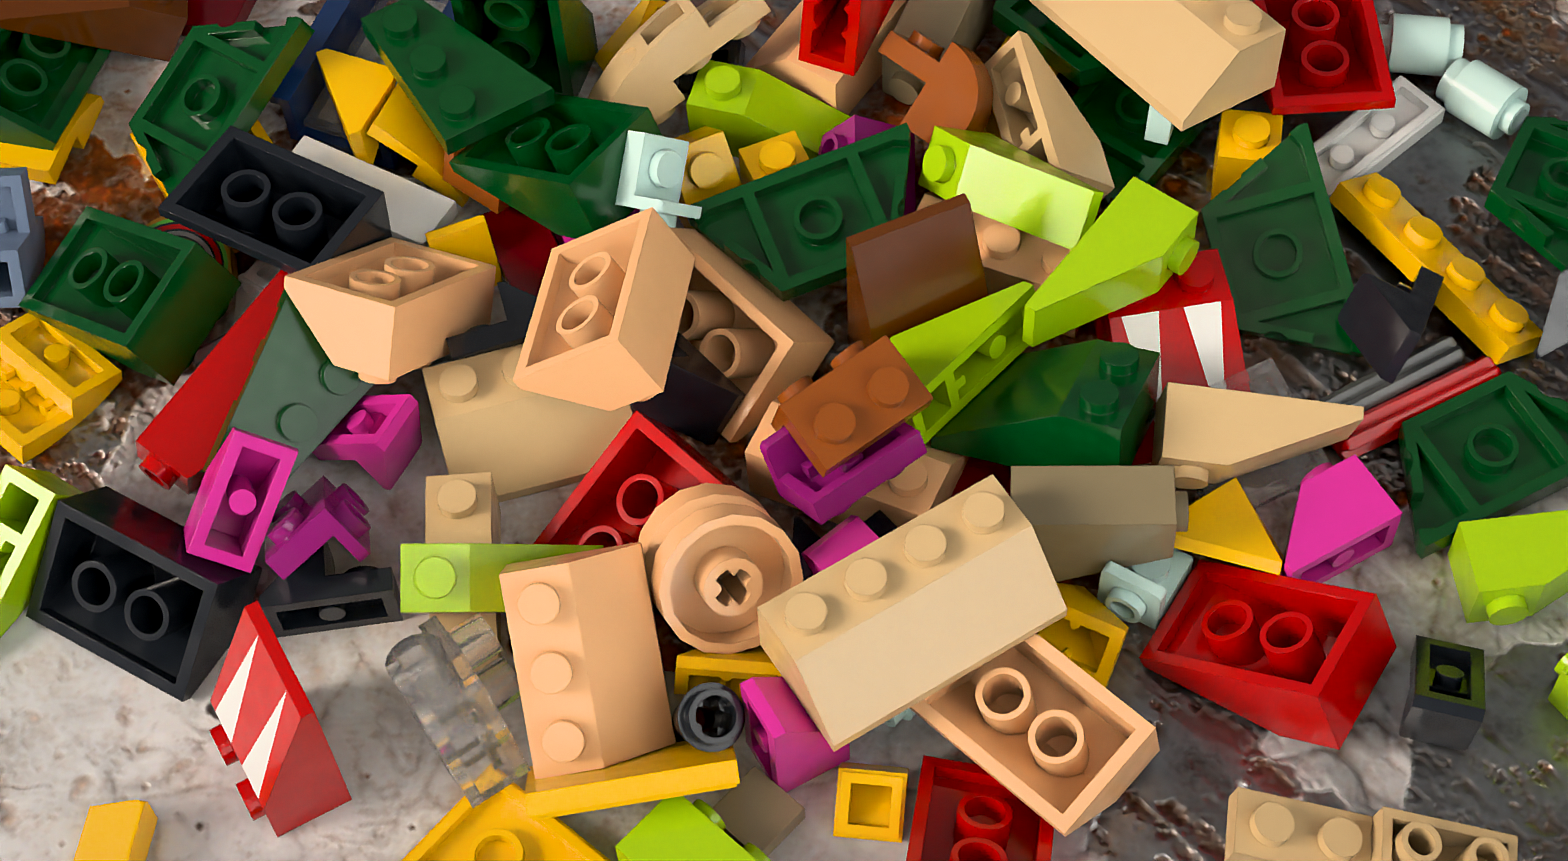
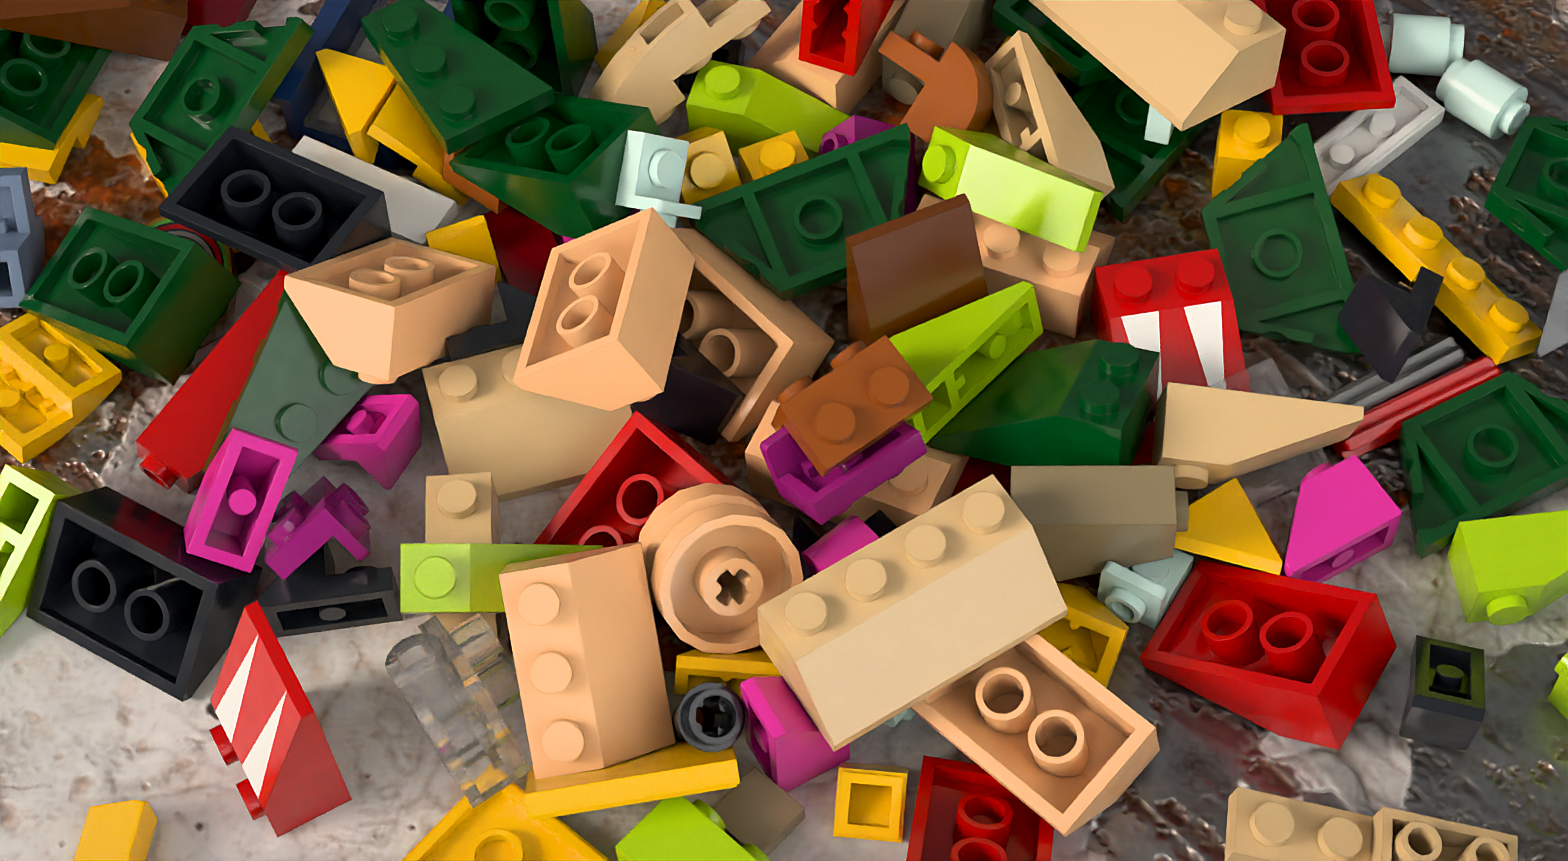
lime slope [1022,176,1200,347] -> none

